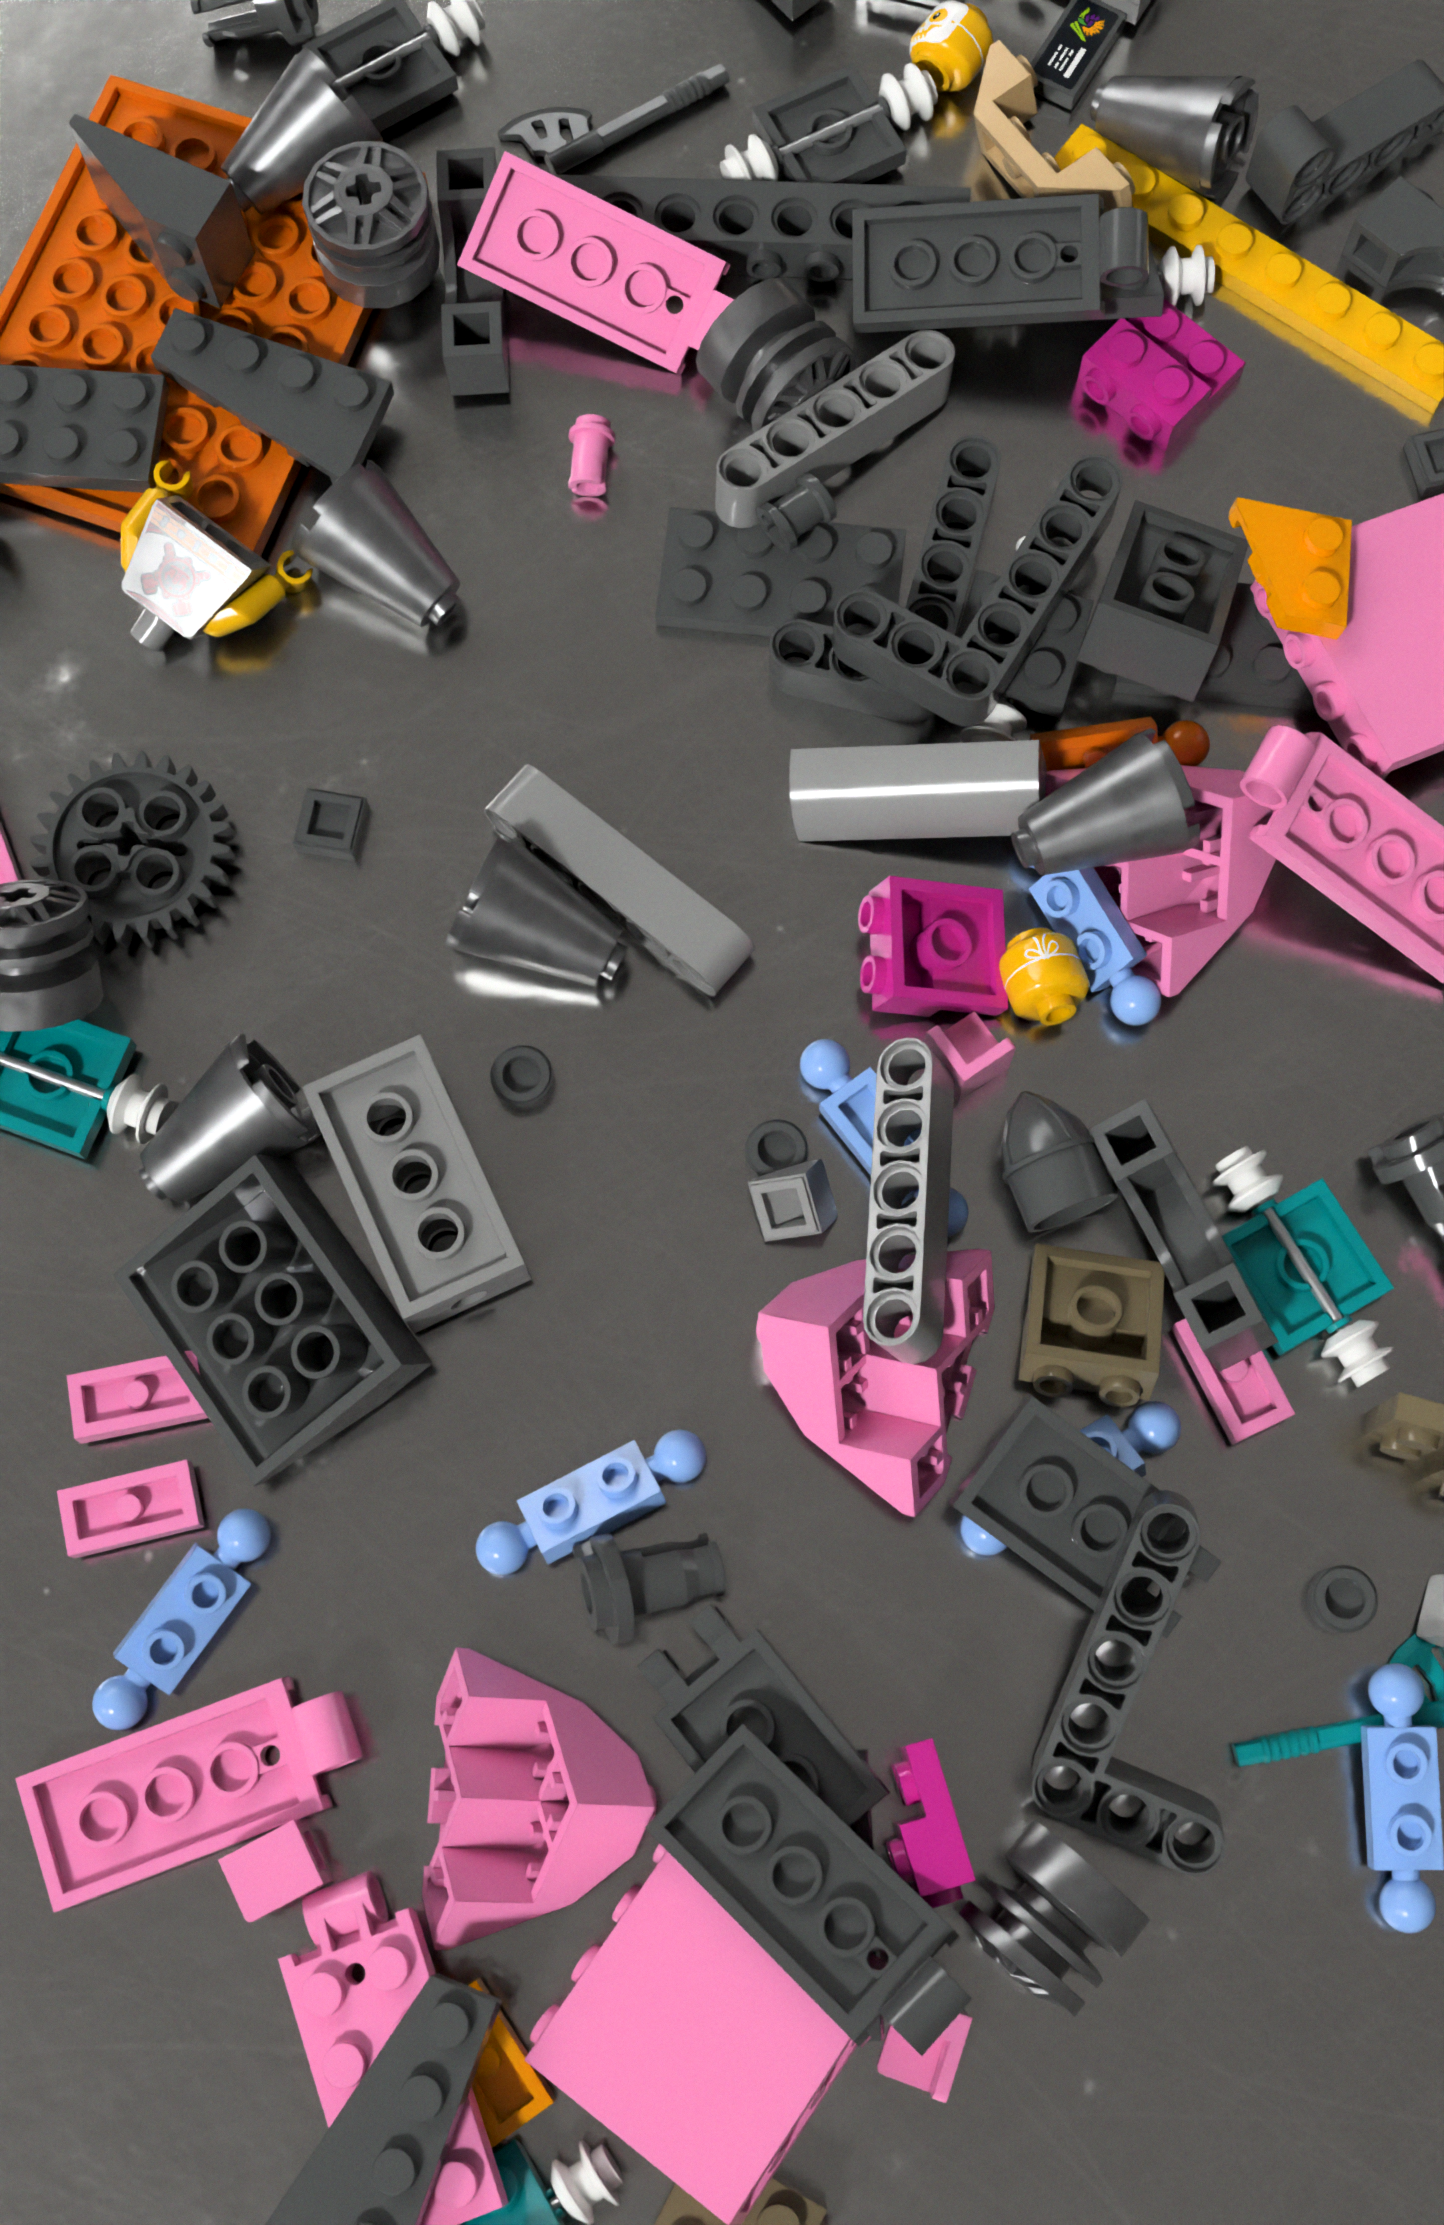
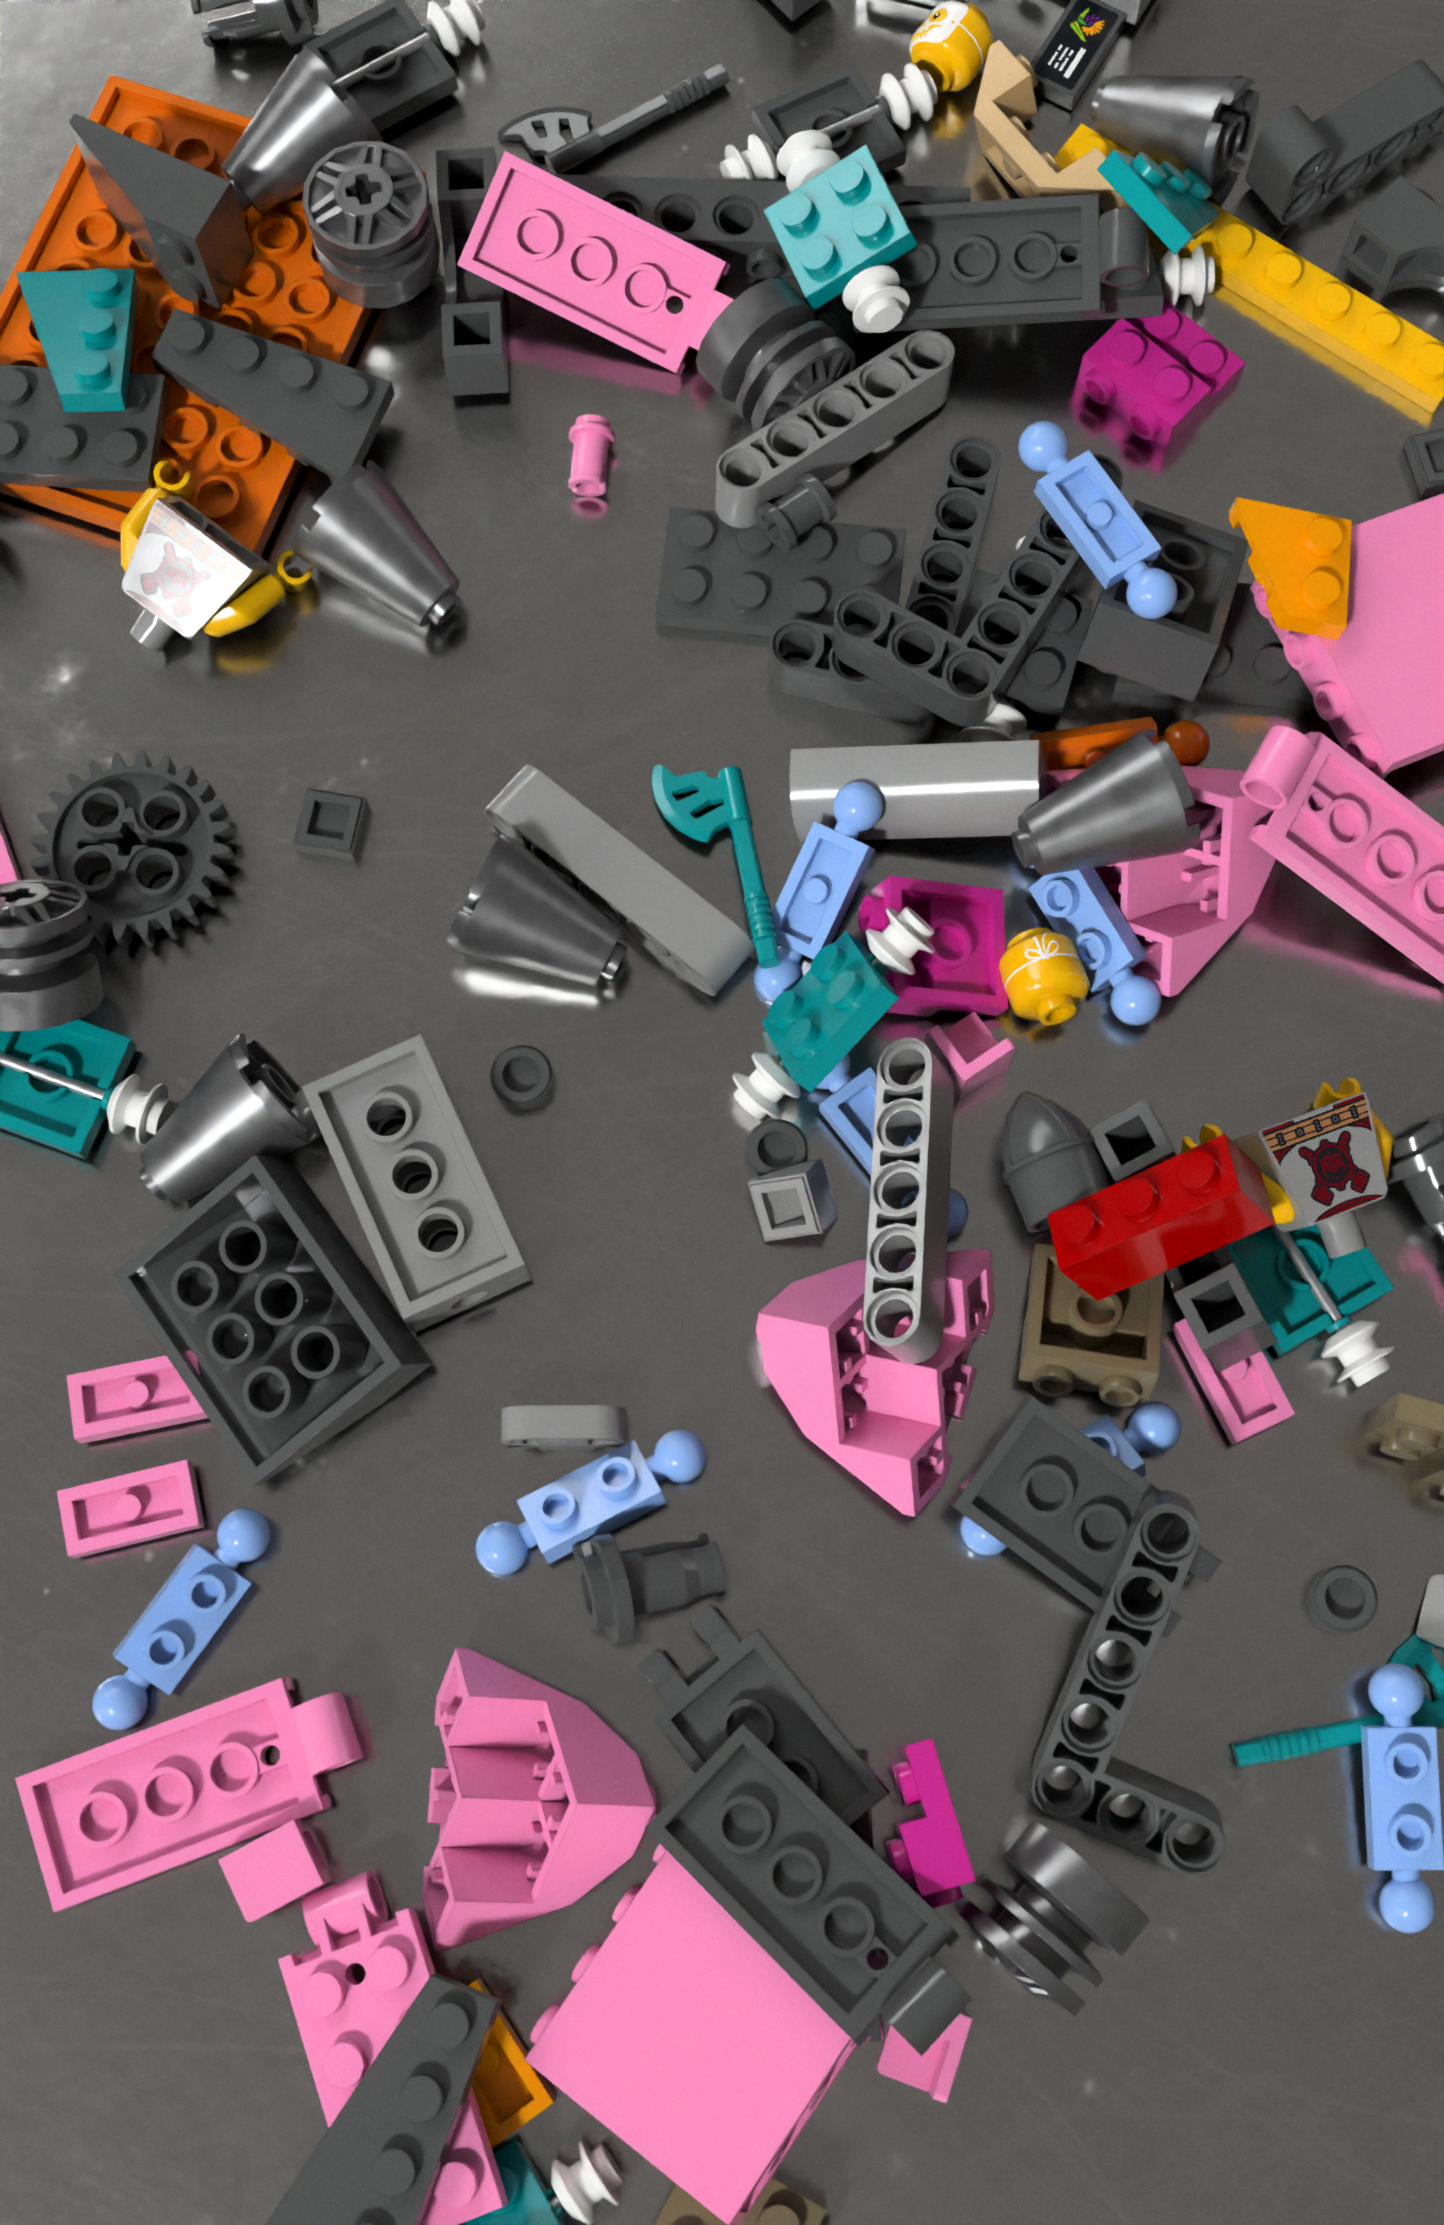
none -> teal wing [16,268,139,413]
none -> light grey beam [501,1405,626,1446]
none -> teal piece [651,764,781,969]
none -> teal plate [732,906,935,1119]
none -> light blue plate [754,781,883,1002]
none -> plate [764,130,918,333]
none -> light blue plate [1018,421,1178,619]
none -> red brick [1047,1134,1276,1301]
none -> teal wing [1097,150,1220,255]
none -> torso [1180,1078,1393,1259]

